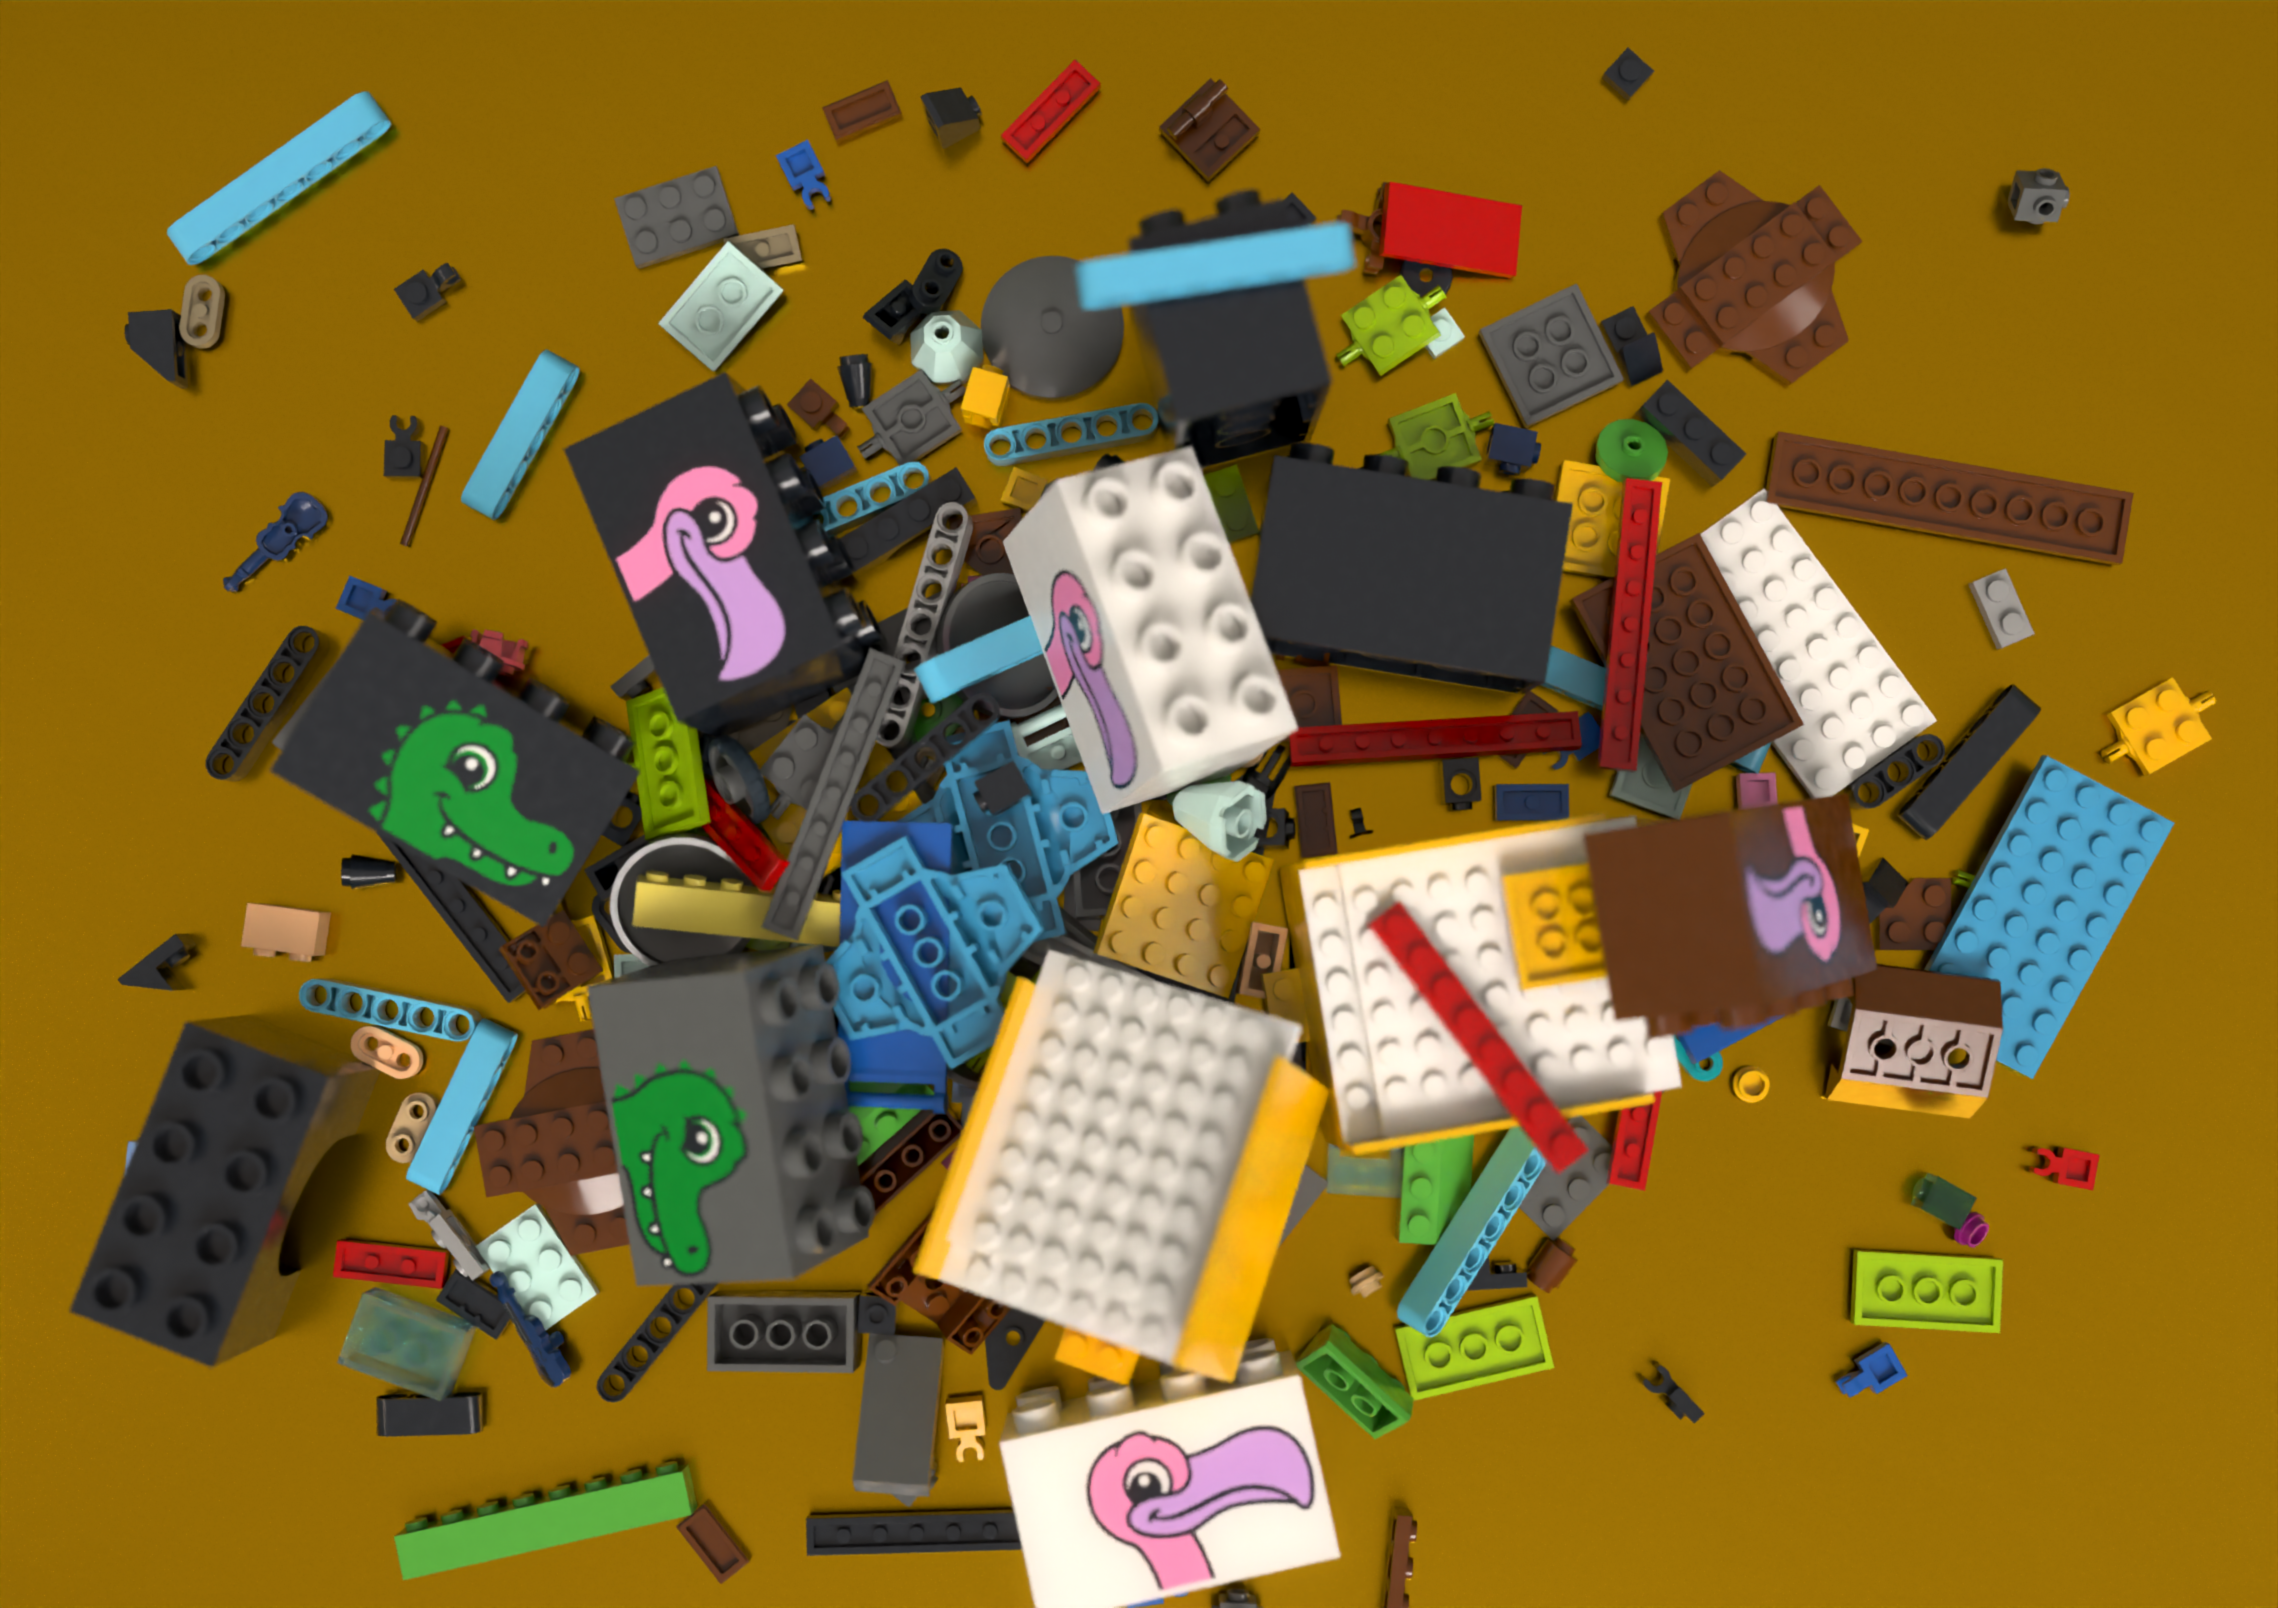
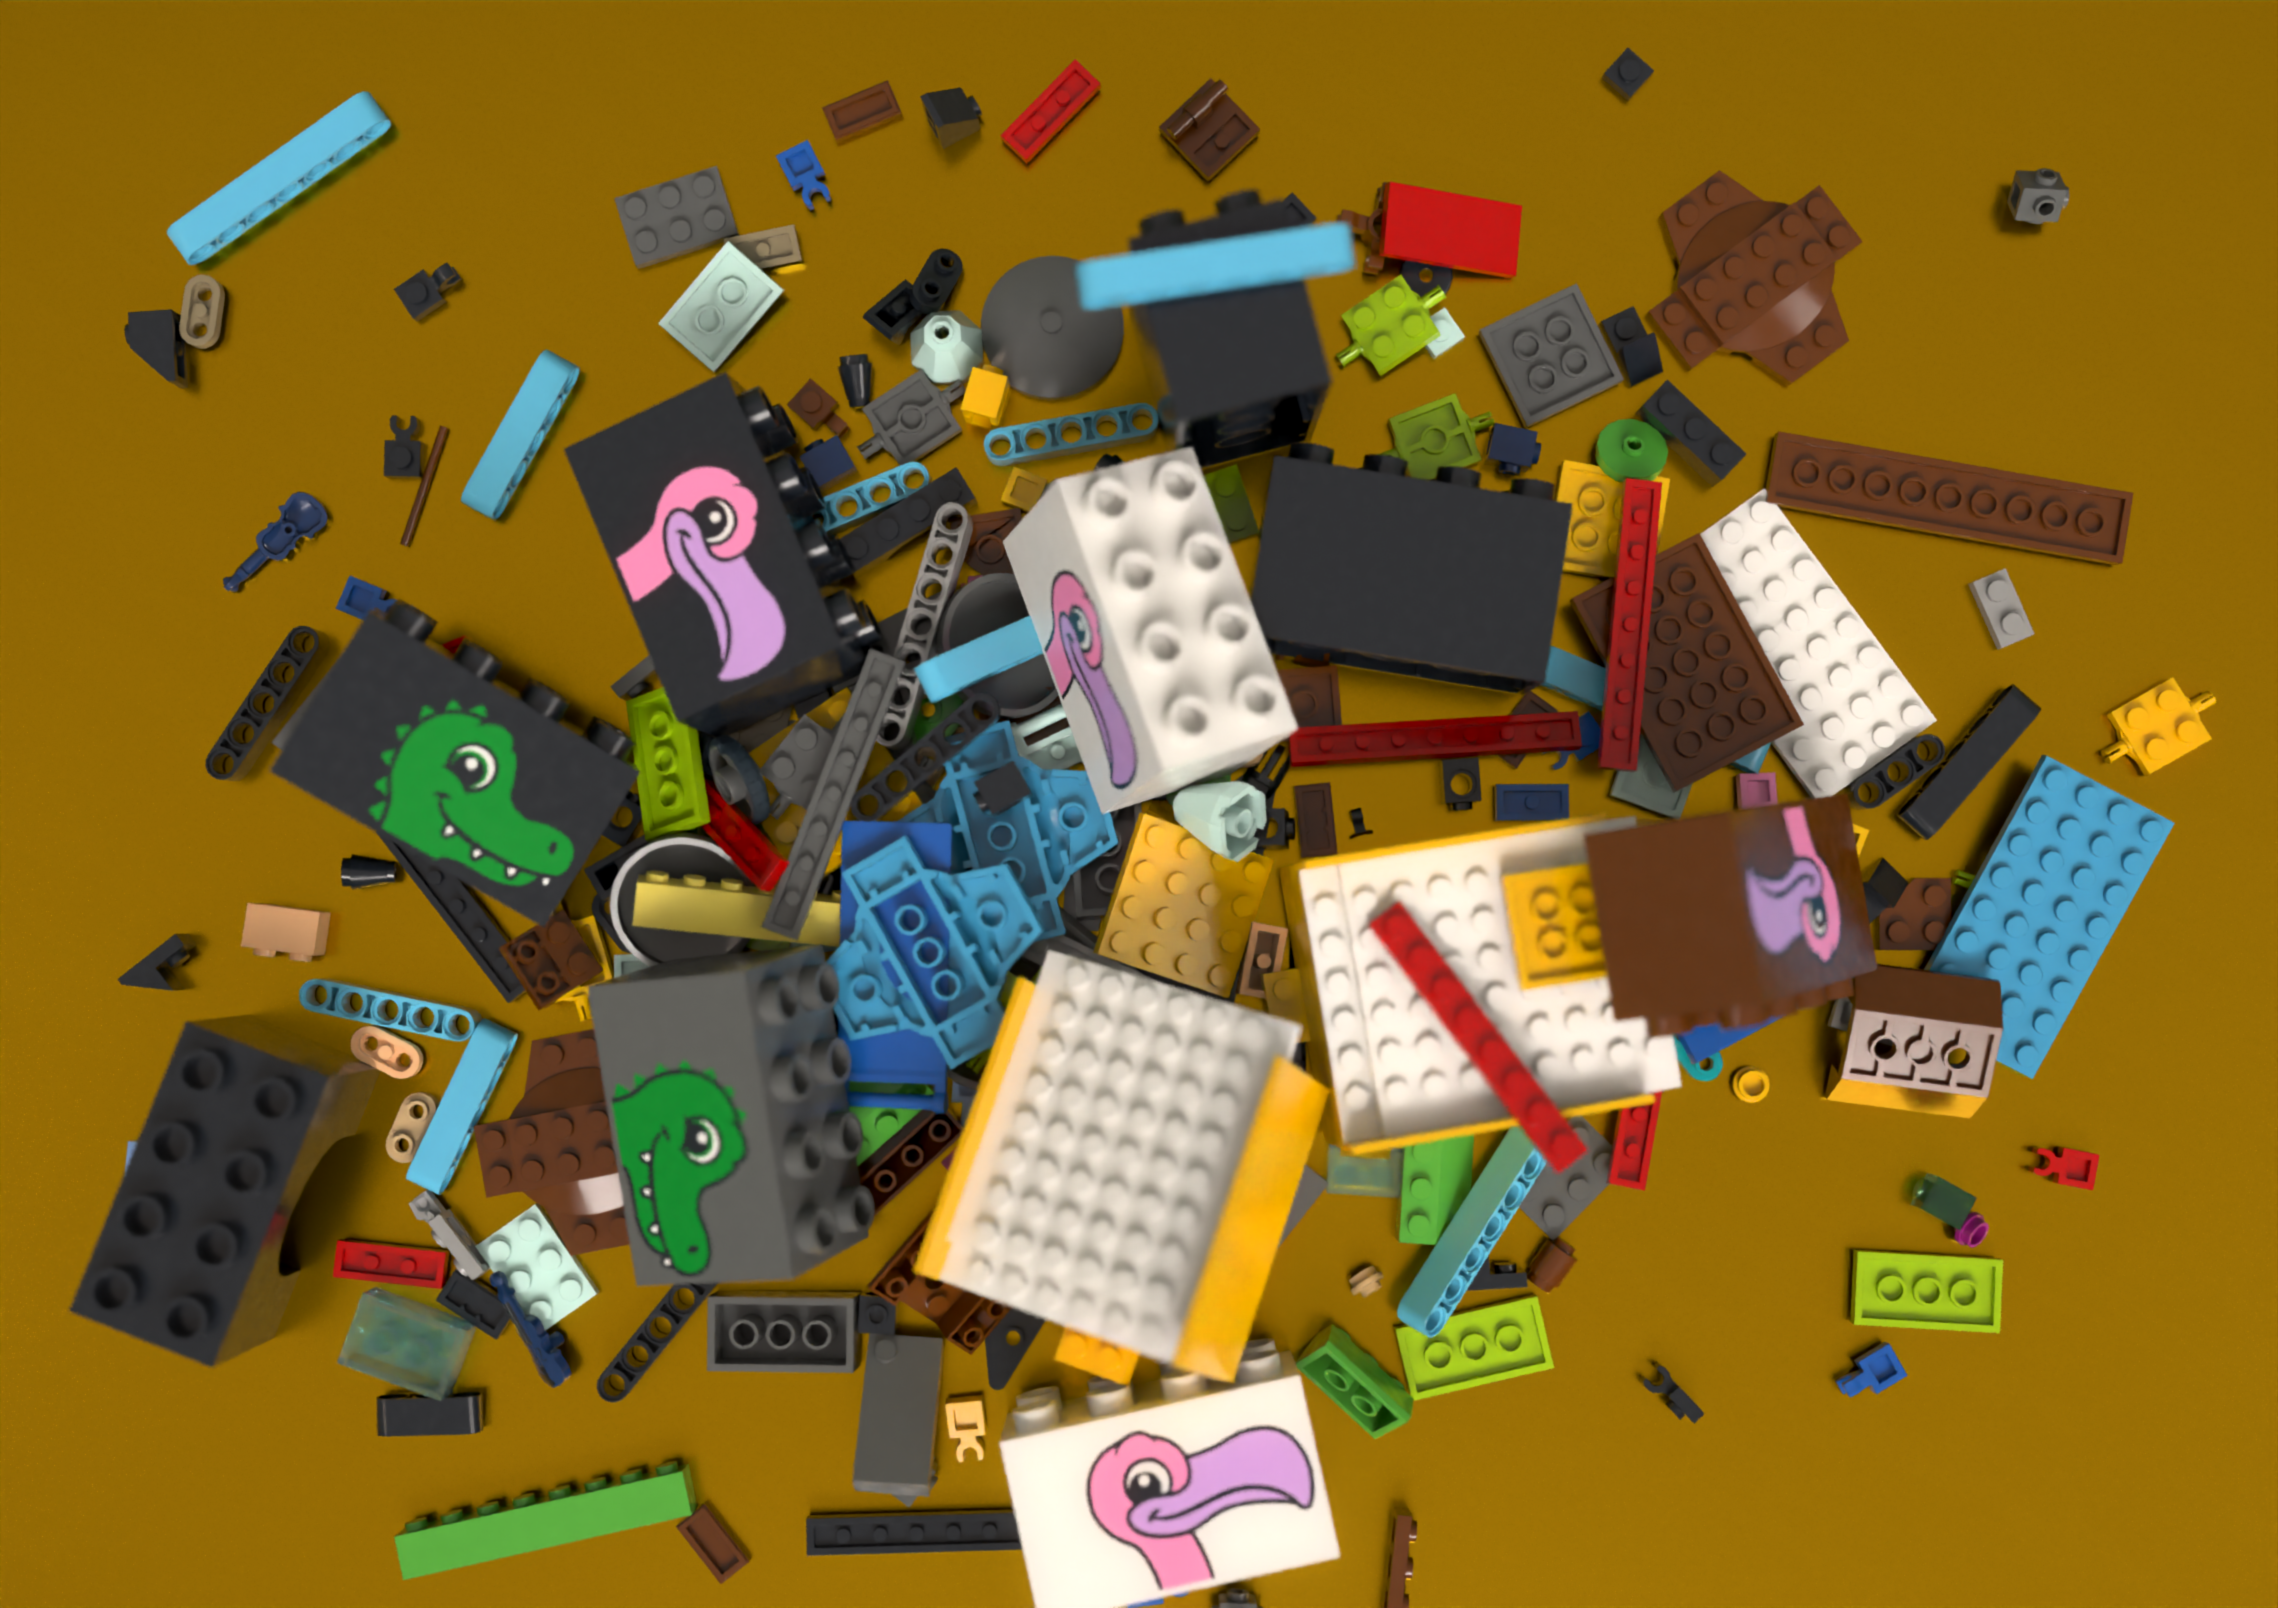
coral piece [470,629,529,676] -> none

